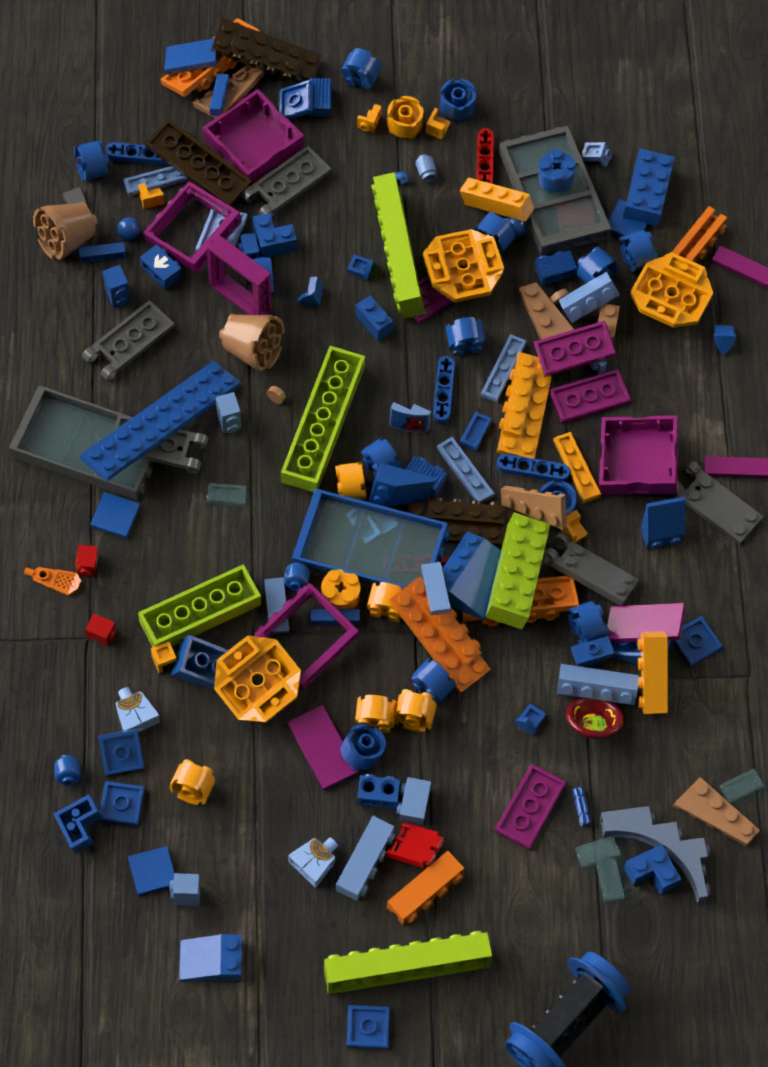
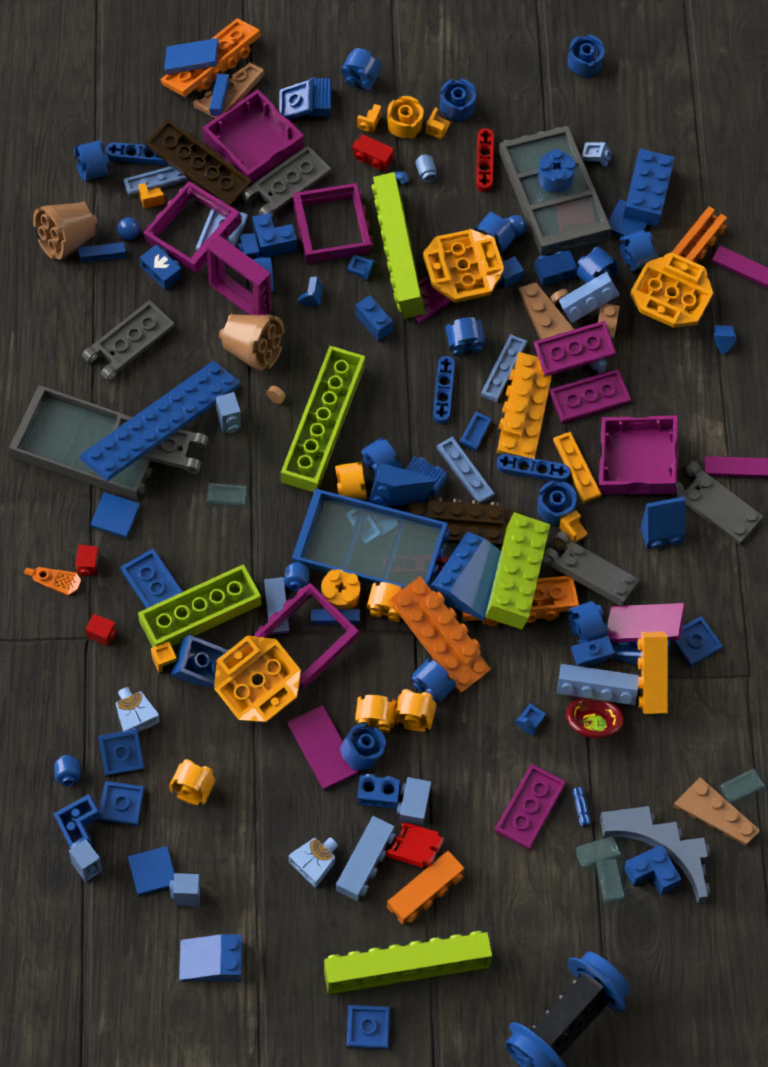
dark grey tile [63,187,87,204] -> none
blue brick [103,265,130,307] -> none
dark brown plate [211,18,321,83] -> none
slope [389,402,431,432] -> none
medium blue tile [421,562,451,615] -> none
light orange brick [460,178,535,222] -> none
medium nougat wing [501,486,567,530] -> none
none -> medium blue brick [69,839,102,882]
none -> blue plate [120,549,182,609]
none -> magenta window [292,183,374,264]
none -> red brick [352,134,394,171]
none -> blue brick [498,256,524,288]
none -> blue brick [568,35,605,78]

